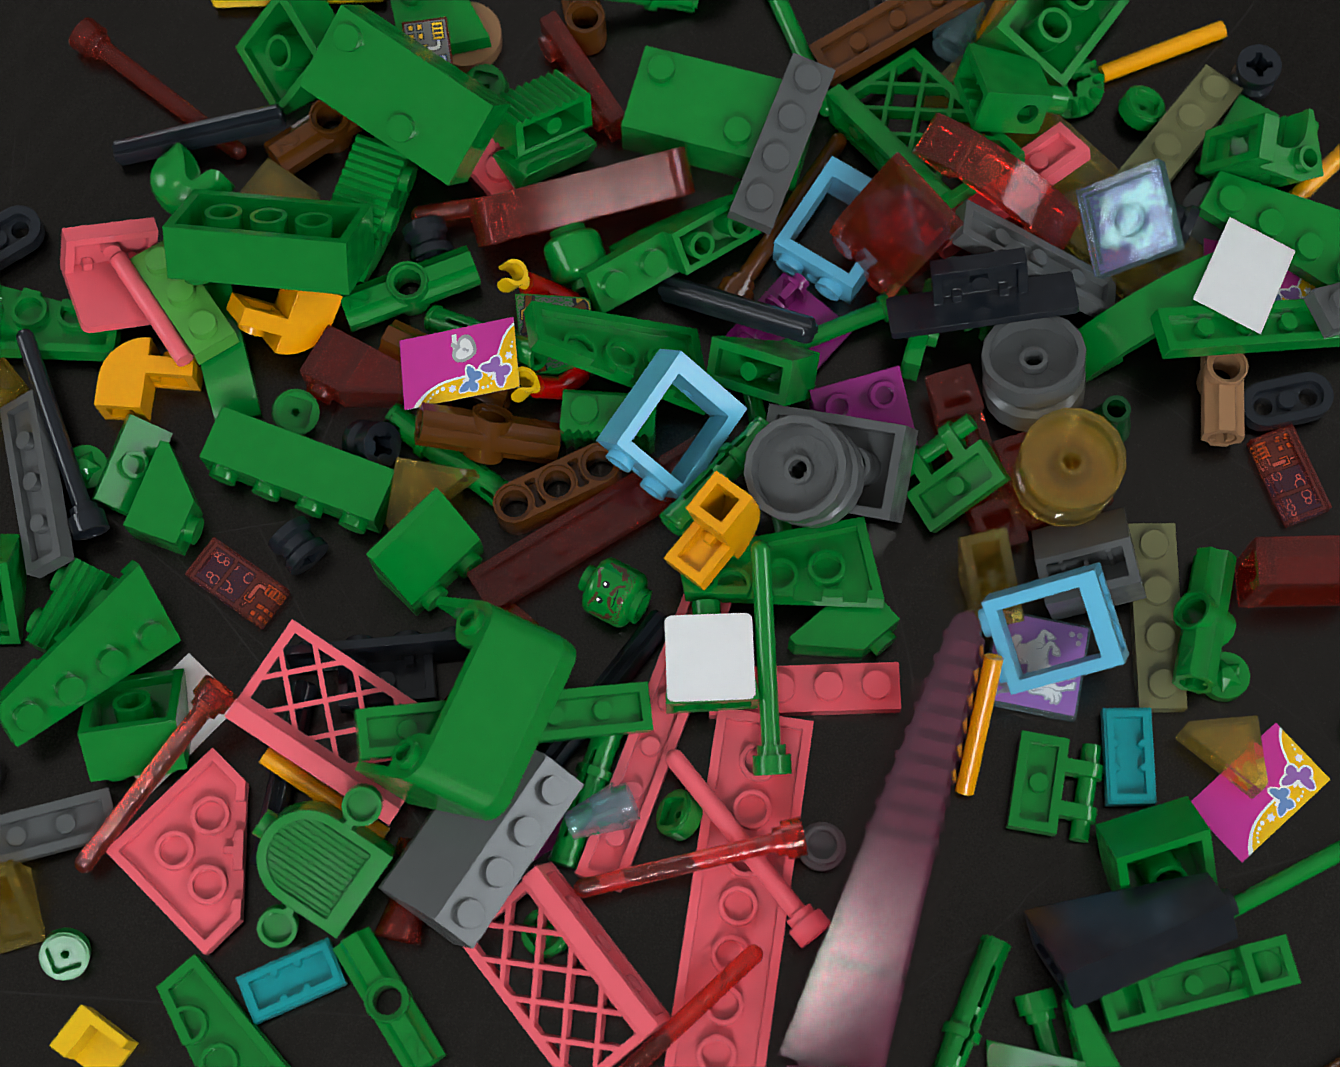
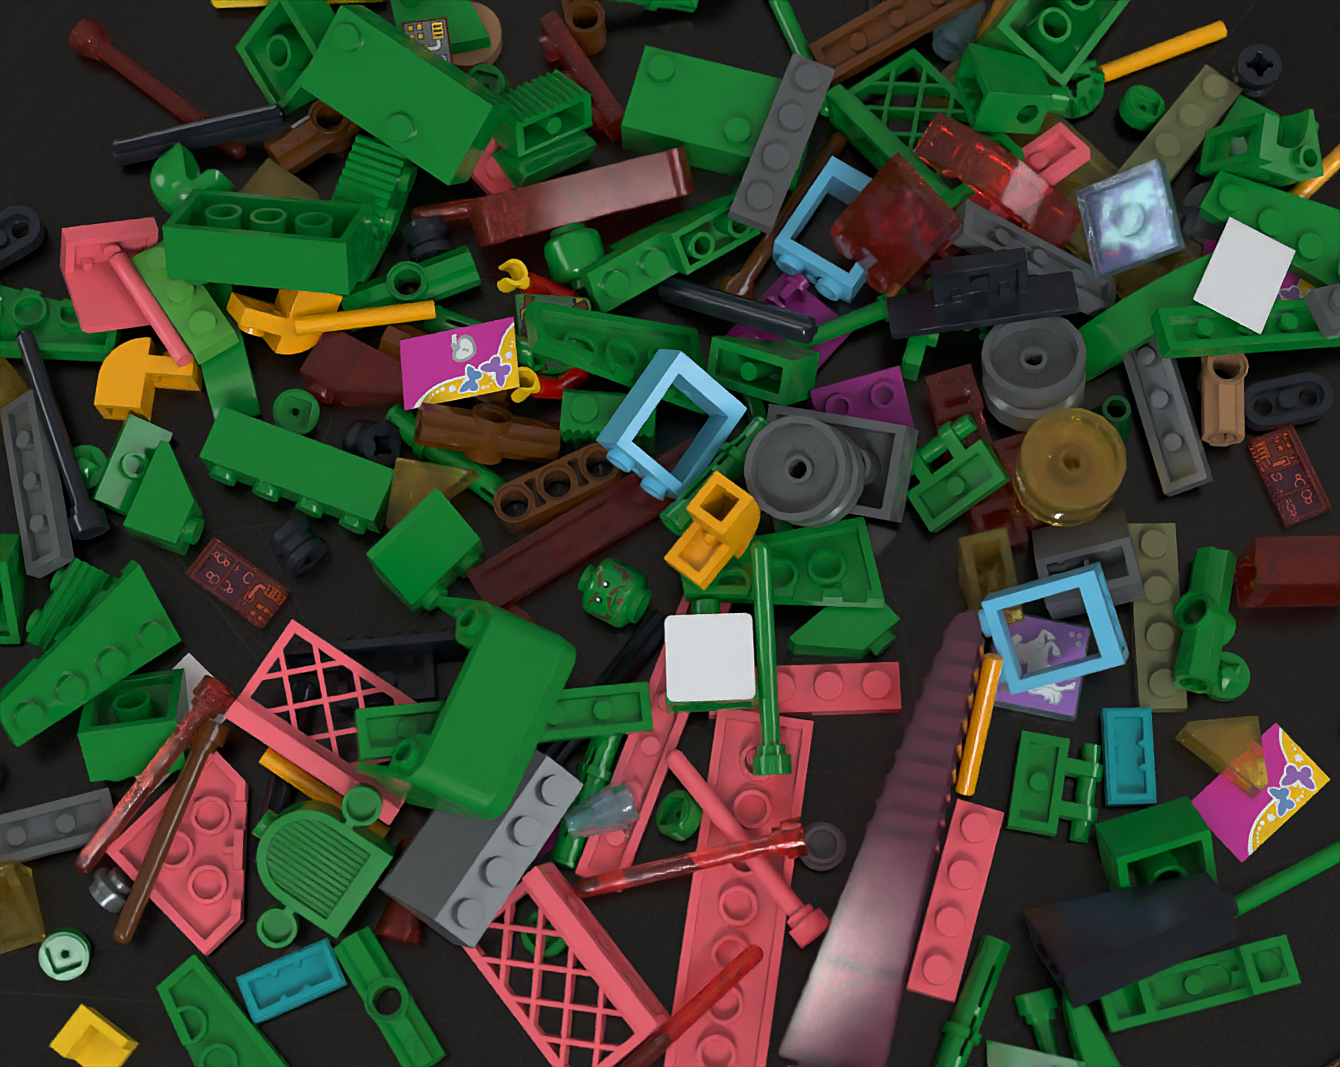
none -> dark grey plate [89,867,134,913]
none -> reddish brown piece [113,715,230,944]
none -> light orange bar [294,300,436,336]
none -> coral plate [905,799,1004,1003]
none -> dark grey plate [1123,338,1214,496]

